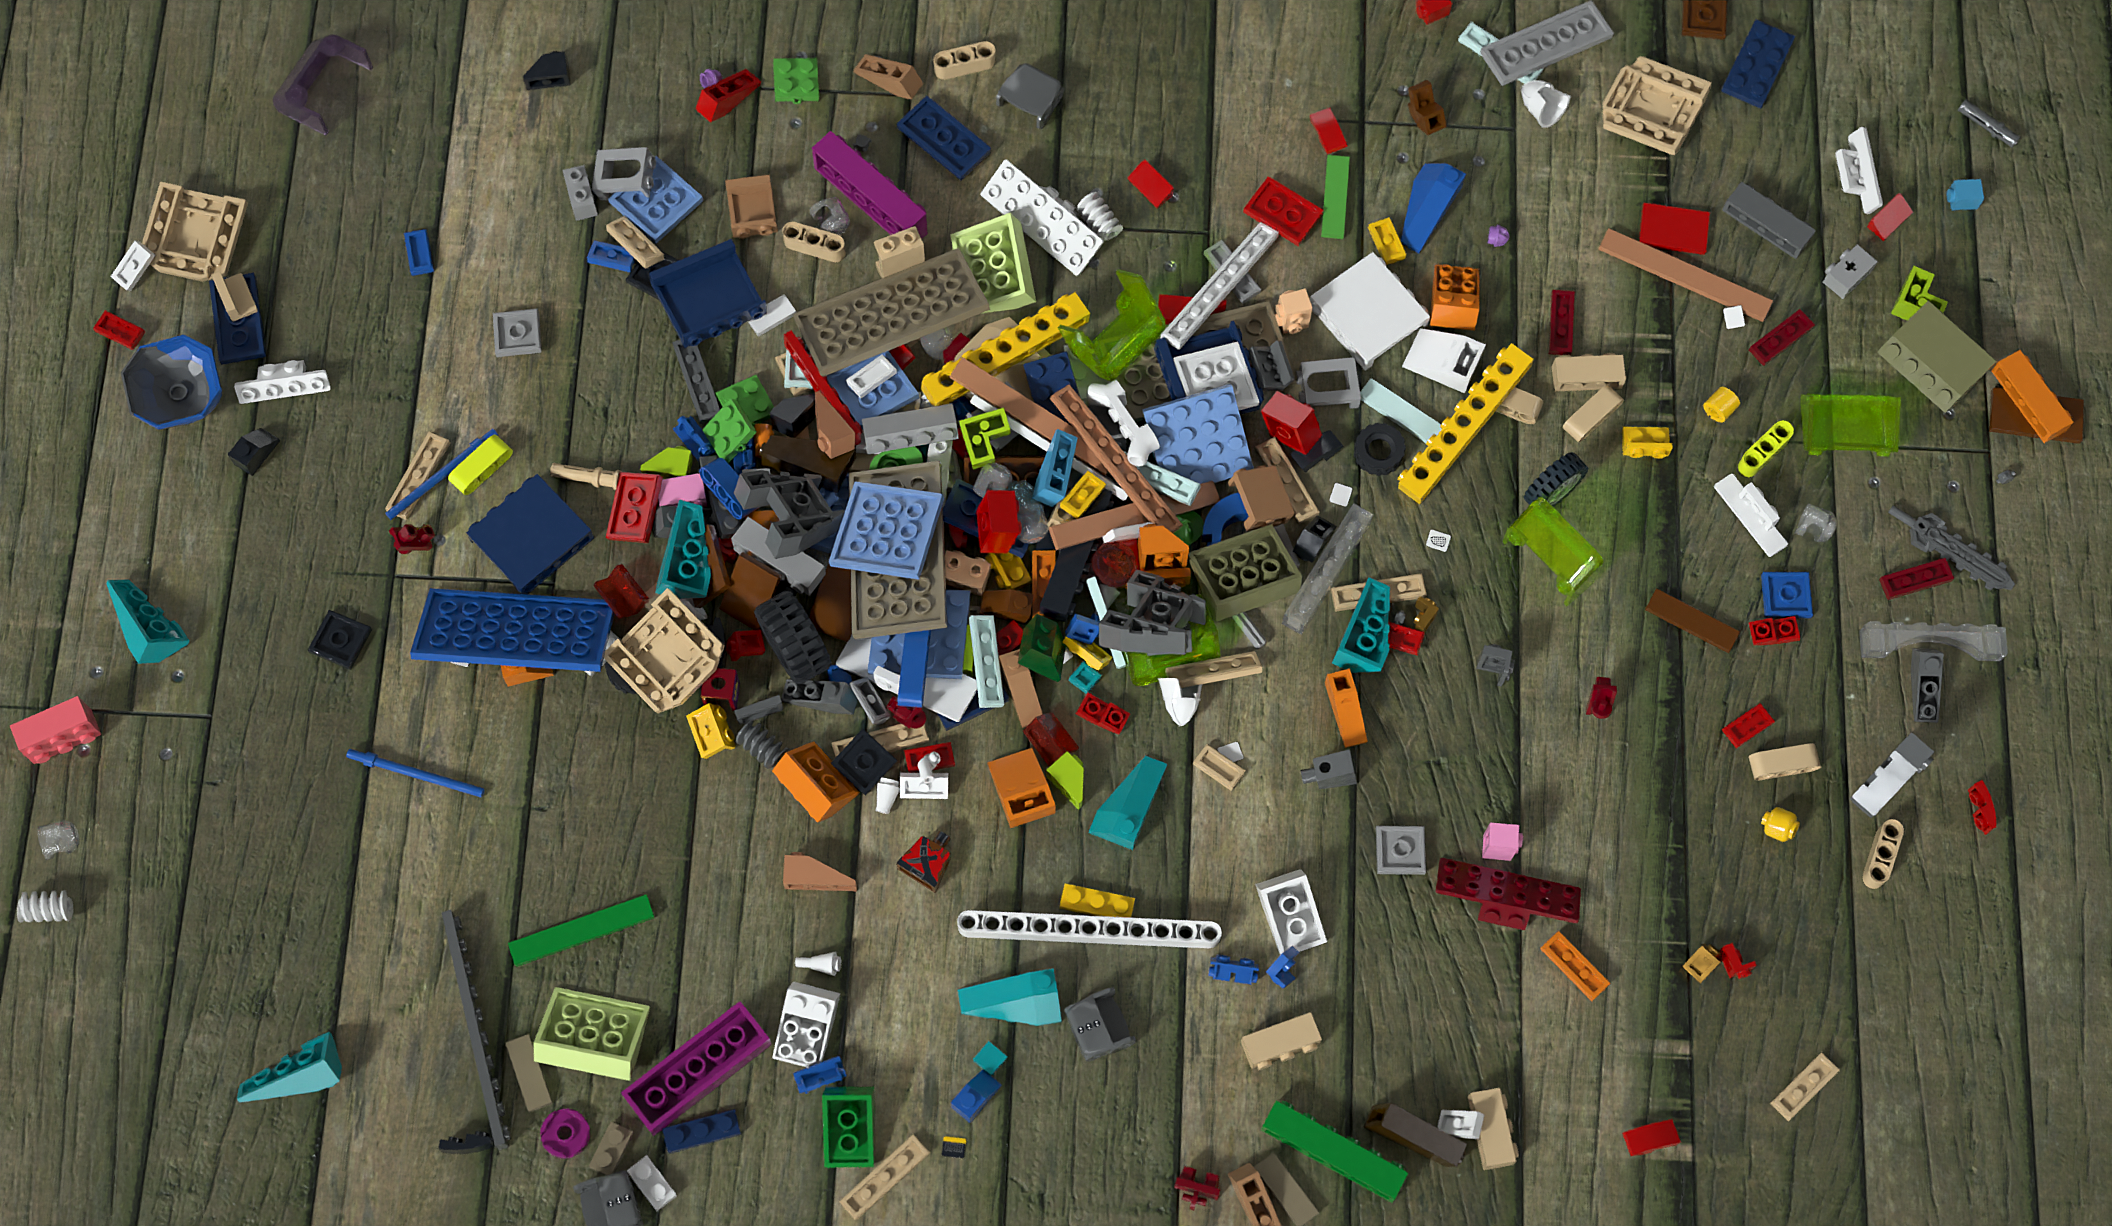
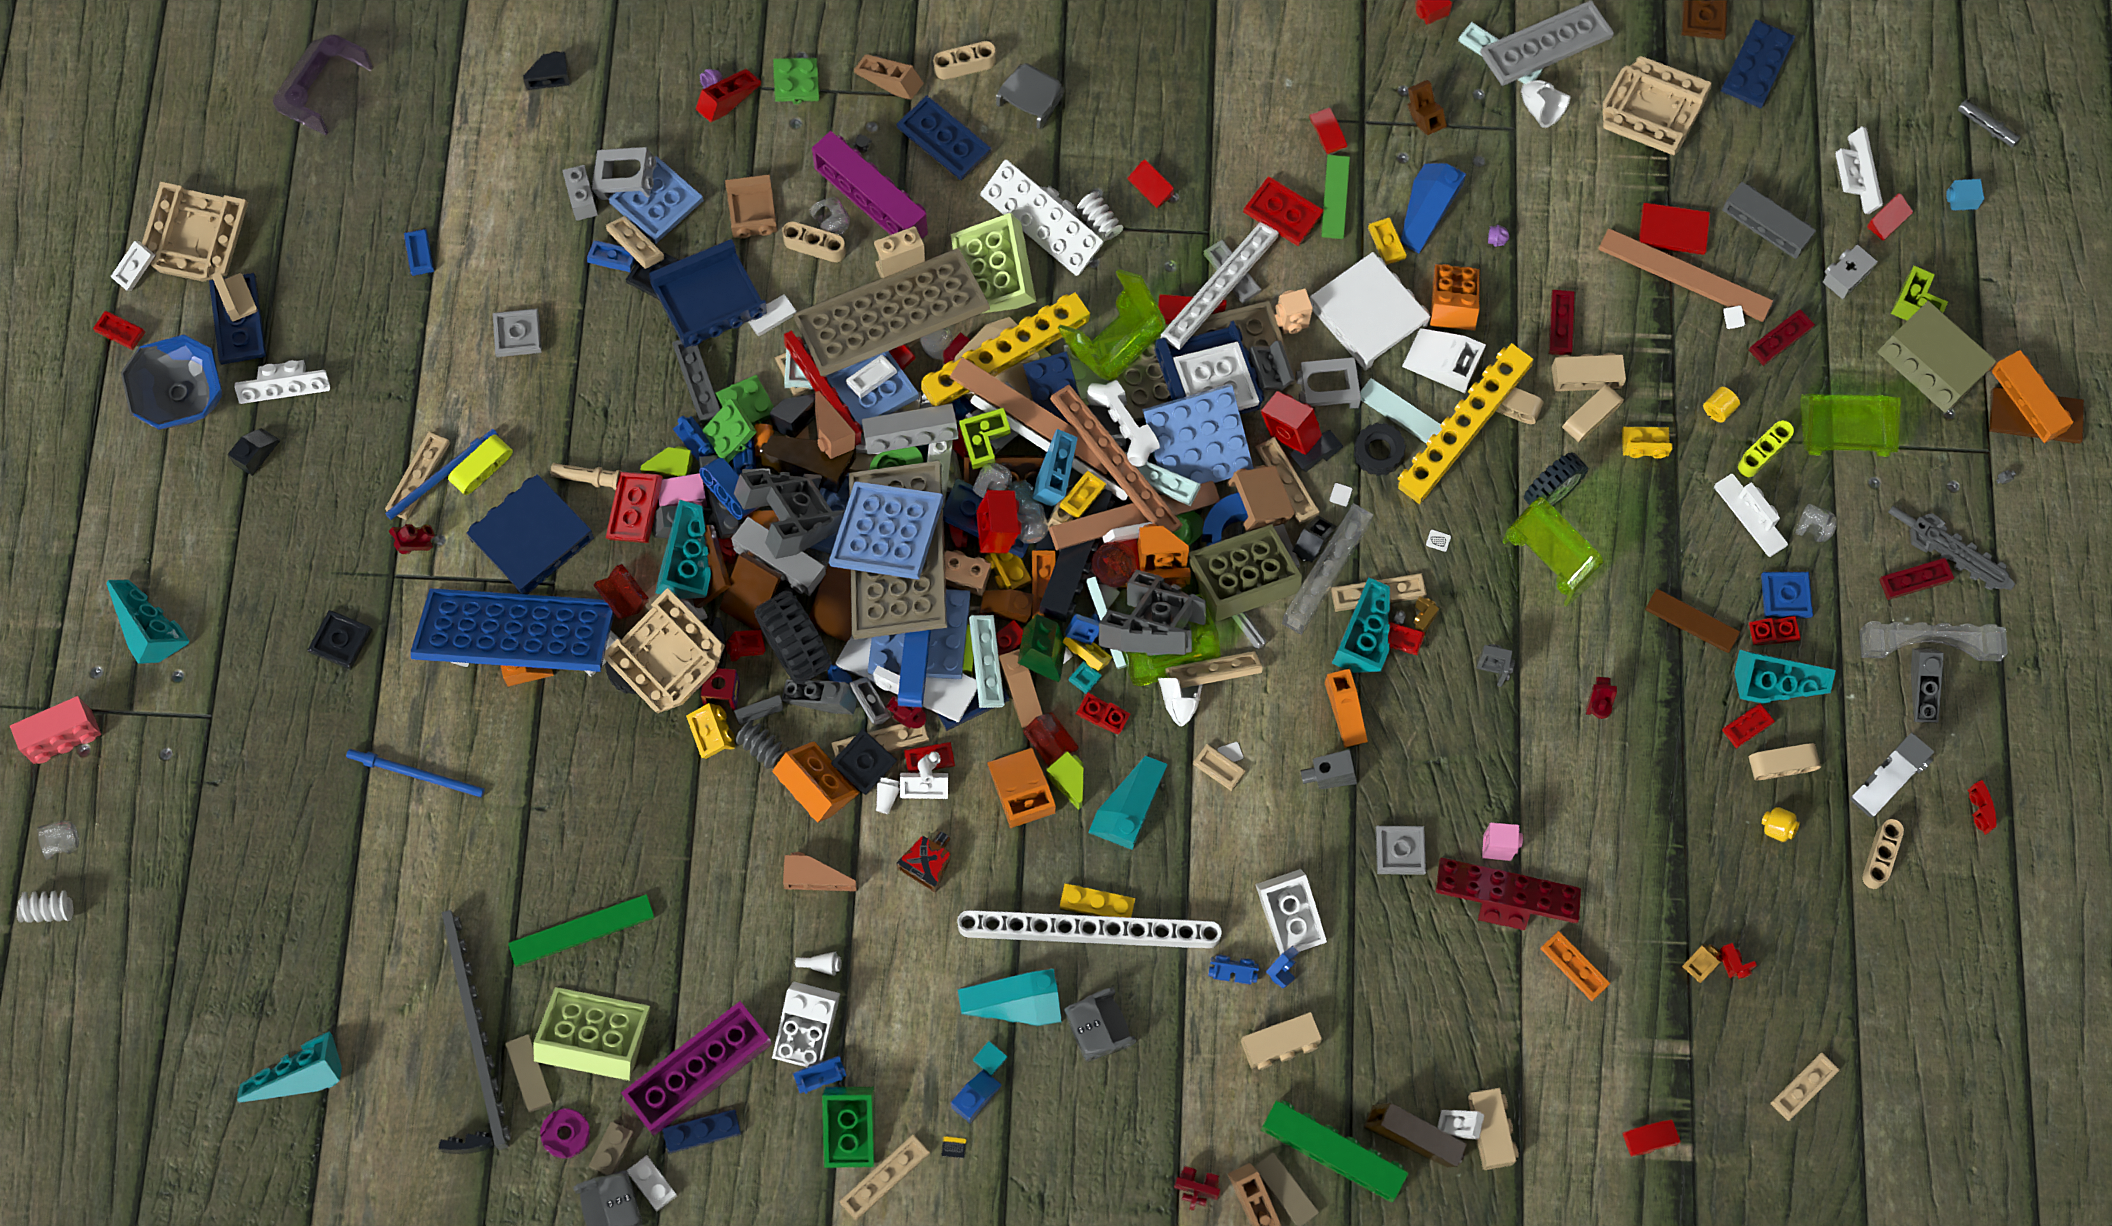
none -> teal wedge [1734,650,1836,703]

